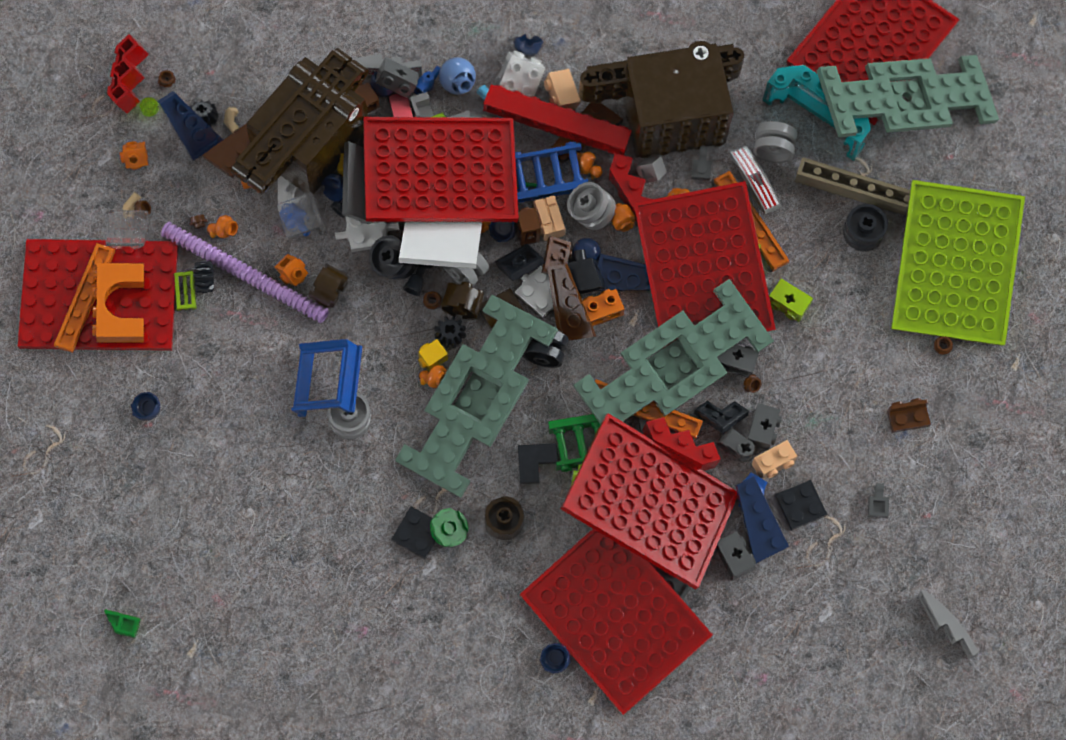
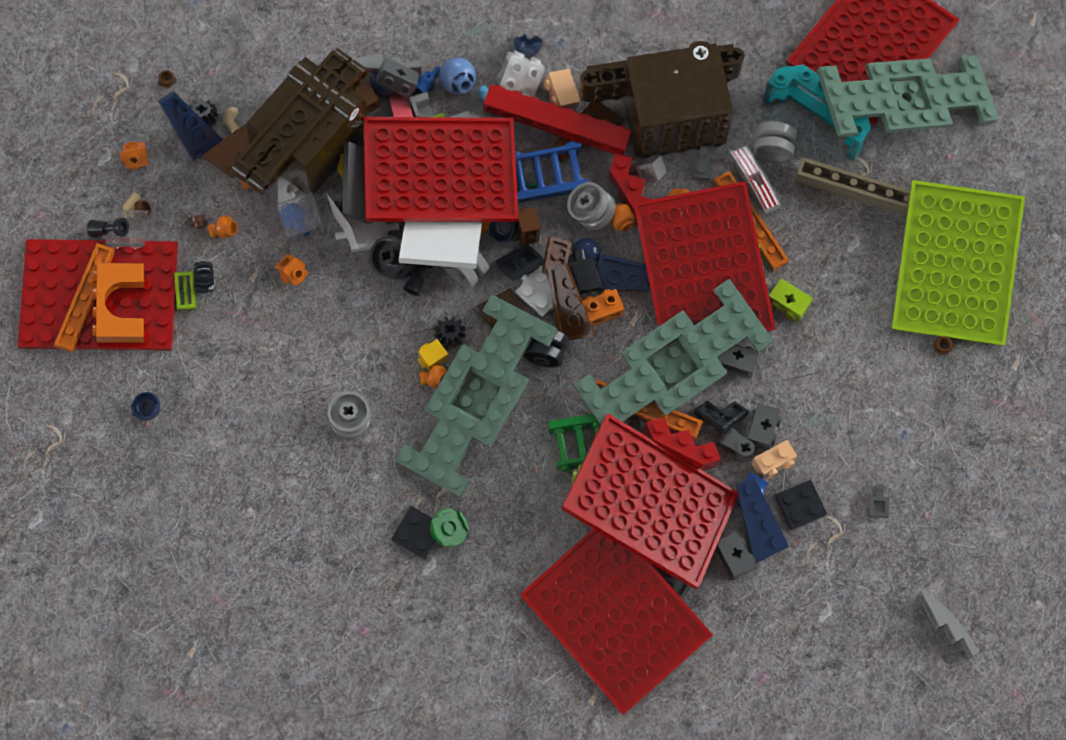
green tile [104,609,141,639] -> none
red brick [107,34,149,114] -> none
clear neon green tile [140,97,159,117] -> none
lavender piece [161,222,329,323] -> none
blue piece [291,339,363,417] -> none
dark brown brick [308,263,349,308] -> none
dark blue hair [321,172,343,202] -> none
reddish brown plate [423,291,442,310] -> none
dark brown brick [442,282,484,320] -> none
dark brown brick [485,496,524,540] -> none
black tile [518,443,558,484] -> none
light nougat brick [533,196,566,241] -> none
dark blue hair [540,643,570,674] -> none
orange animal [577,151,603,179] -> none
reddish brown plate [744,374,762,393] -> none
black wheel [843,204,888,252] -> none
reddish brown bracket [887,398,931,433] -> none
none -> black piece [87,218,129,238]
none -> white sticker [327,194,359,251]

